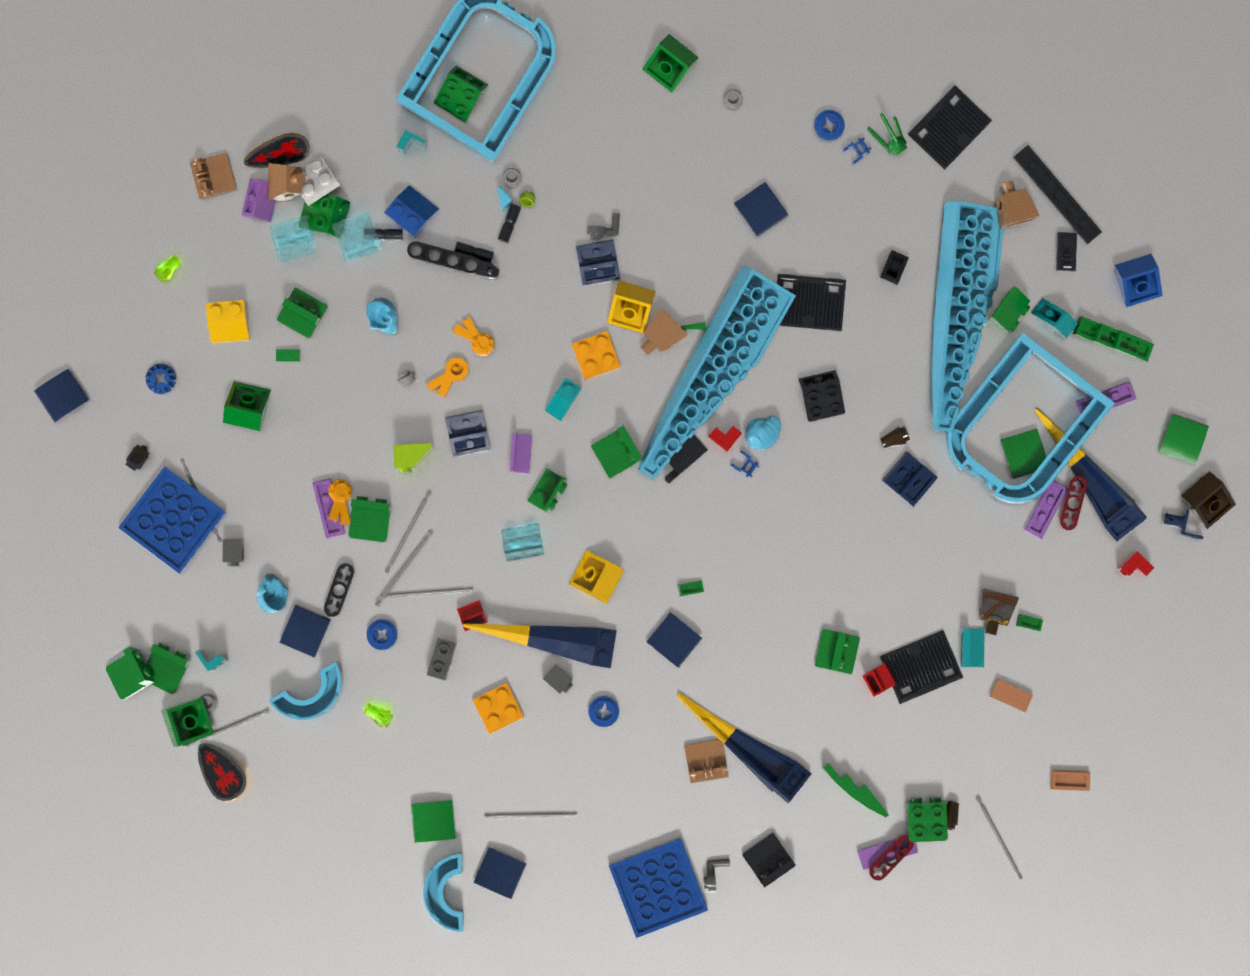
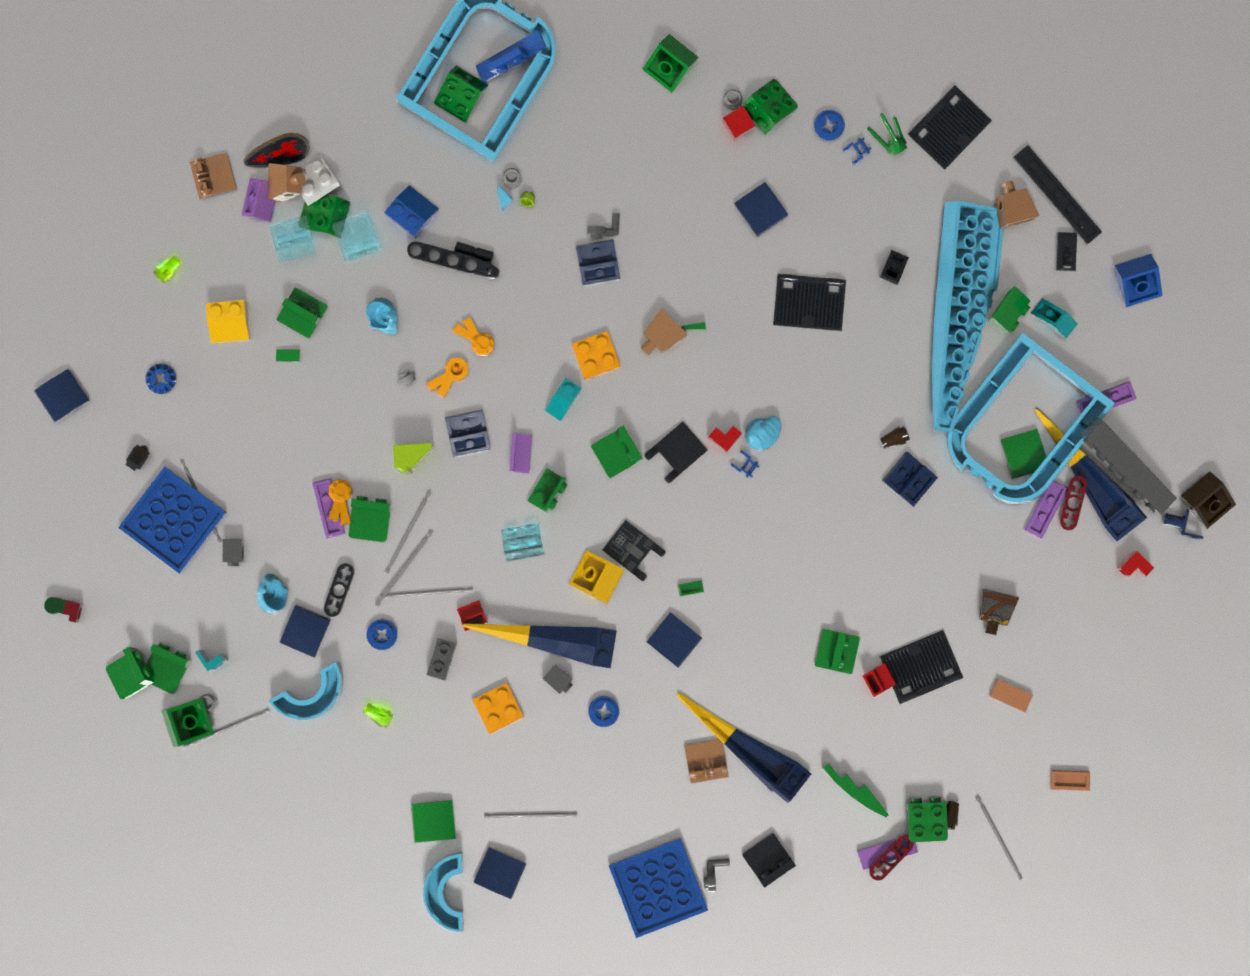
shield [198,743,246,802] -> none
green slope [223,381,271,431] -> none
black piece [364,228,403,241] -> none
teal panel [396,130,428,156] -> none
black piece [498,203,522,243] -> none
yellow slope [607,280,656,333] -> none
medium azure wedge [638,265,796,479] -> none
black bracket [798,370,845,422] -> none
teal panel [961,628,985,667] -> none
green piece [1016,614,1043,631] -> none
green slope [1073,316,1154,362] -> none
green slope [1159,413,1209,465] -> none
none -> leg [44,597,83,623]
none -> blue bracket [476,31,546,82]
none -> black flag [602,520,666,581]
none -> red piece [722,106,756,142]
none -> green bracket [741,79,798,135]
none -> dark grey brick [1081,417,1177,515]

